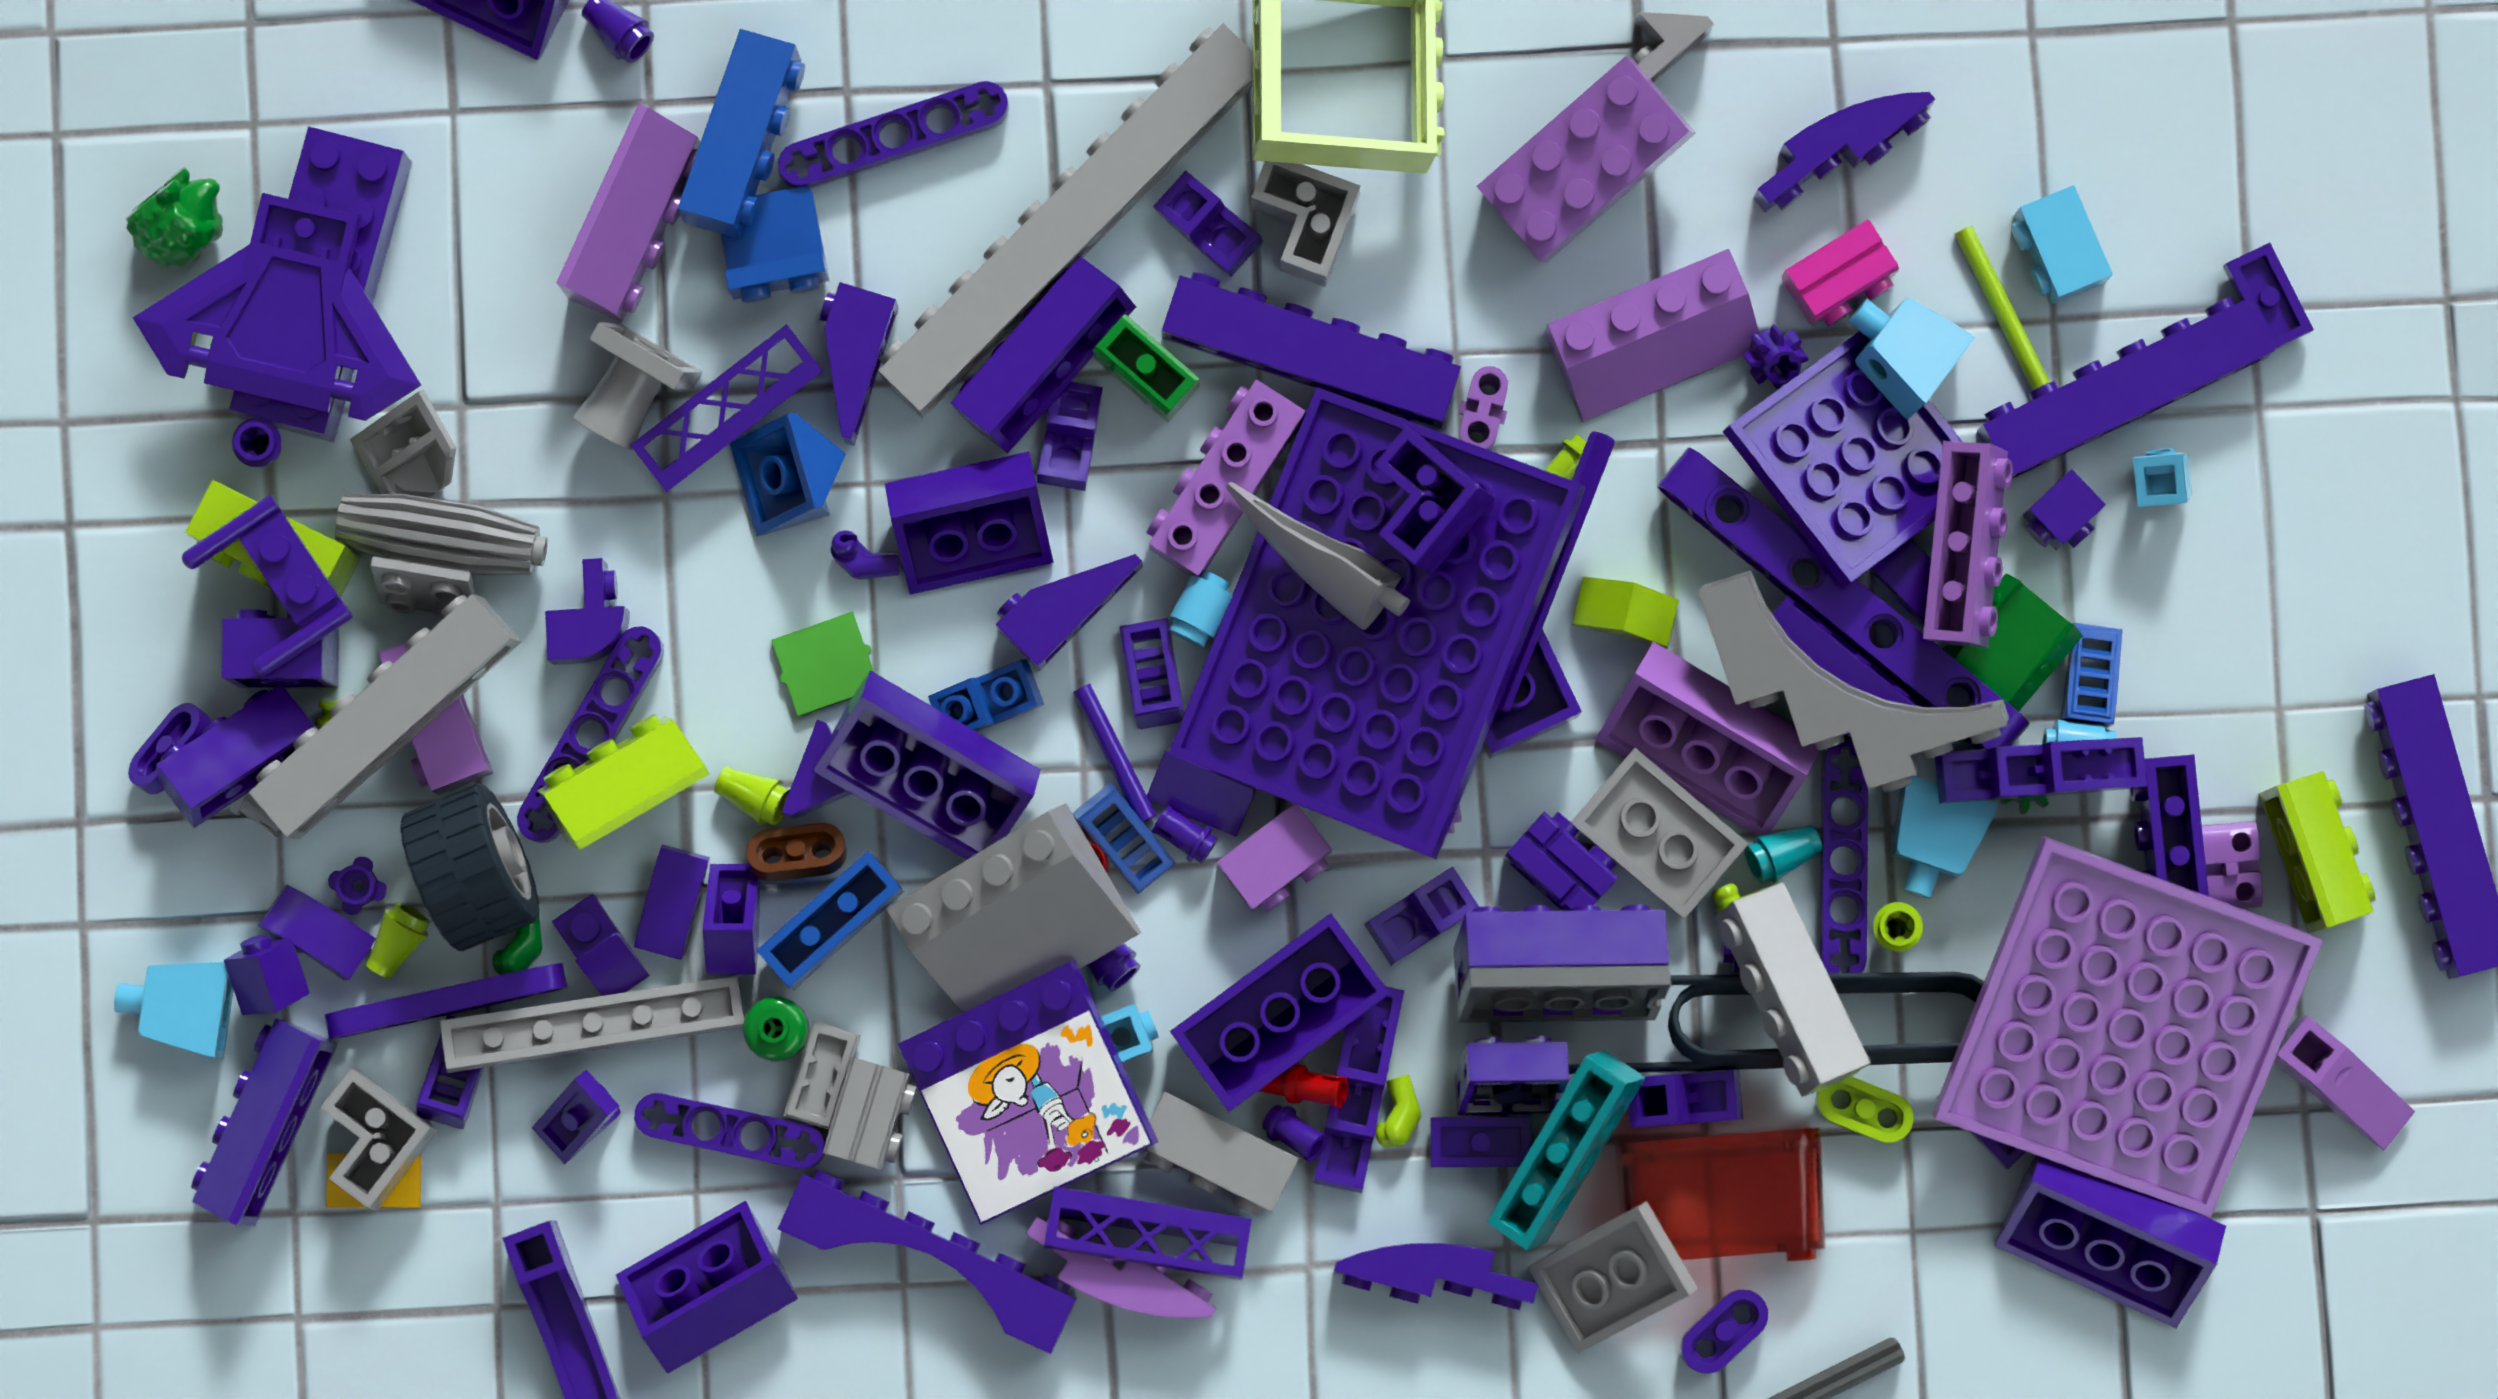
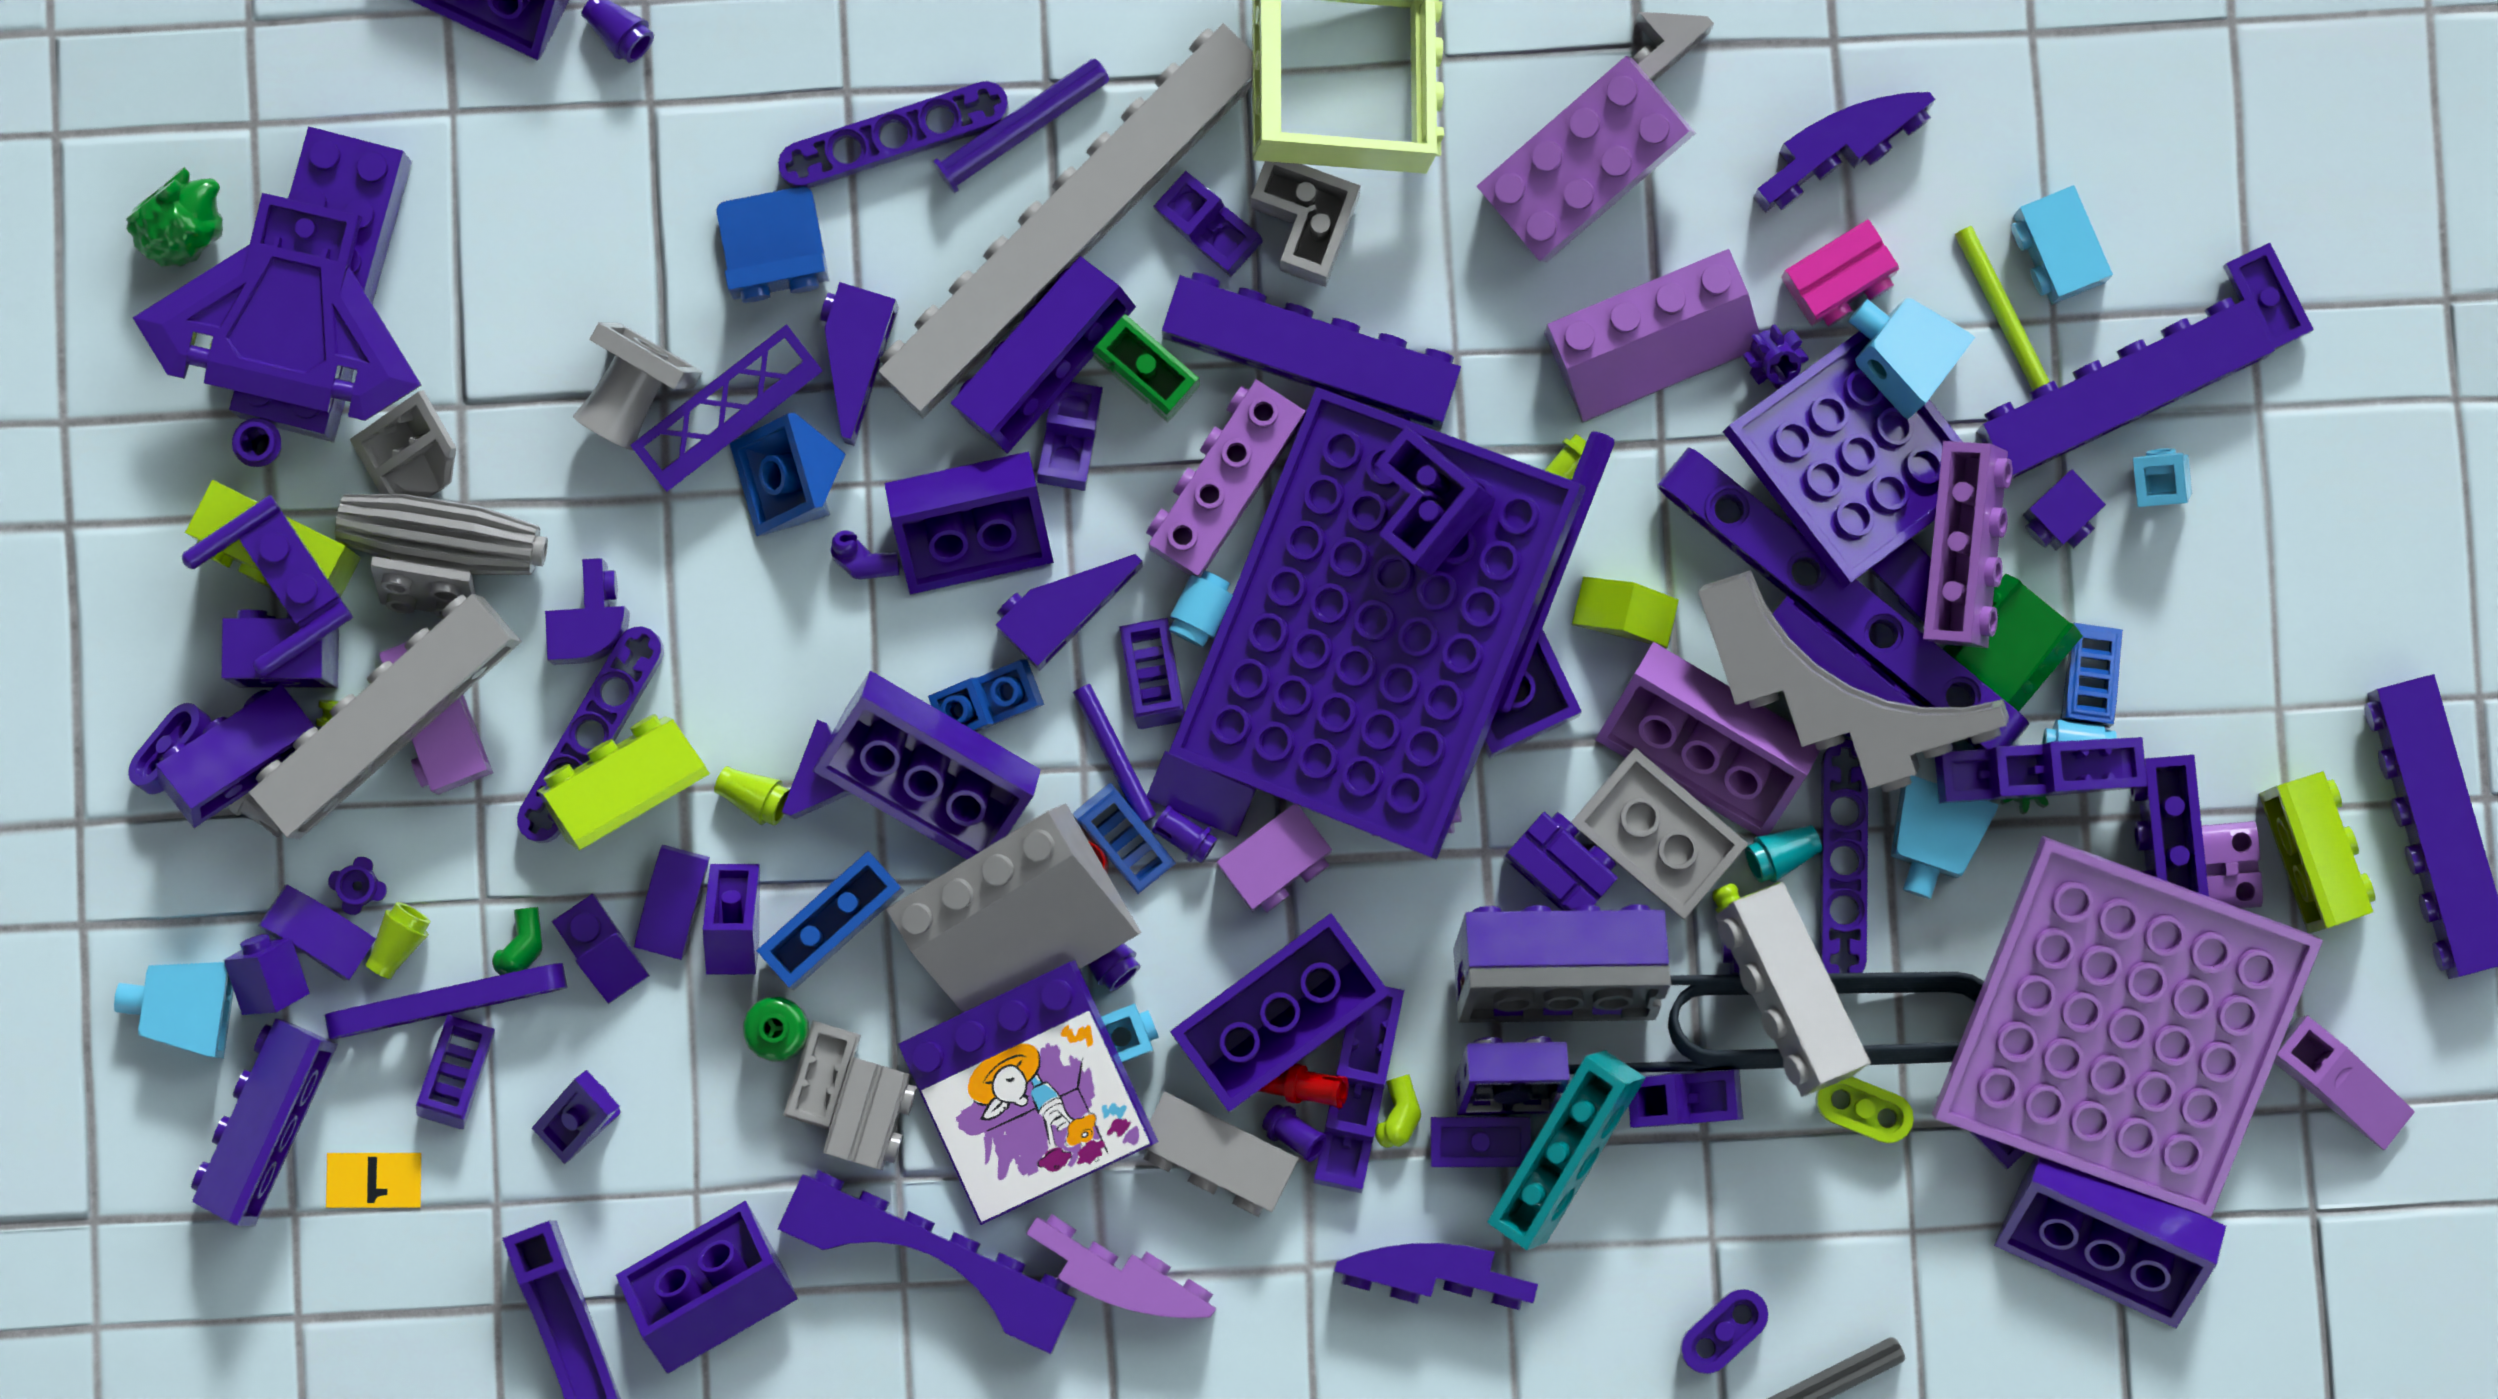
light grey brick [320,1068,438,1210] -> none
black wheel [400,783,540,952] -> none
light grey plate [440,975,744,1073] -> none
medium lavender slope [556,103,700,322] -> none
dark purple beam [634,1093,826,1169] -> none
blue brick [678,29,805,239] -> none
reddish brown plate [746,823,847,882] -> none
bright green piece [771,611,874,717] -> none
dark purple fence [1044,1186,1252,1280] -> none
light grey piece [1226,482,1410,630] -> none
dark purple slope [1364,866,1479,966] -> none
medium lavender piece [1458,366,1508,451] -> none
light grey plate [1528,1201,1698,1353] -> none
clear red windscreen [1615,1128,1826,1261] -> none
lime cone [1873,902,1923,952] -> none
none -> dark purple axle [933,58,1109,193]

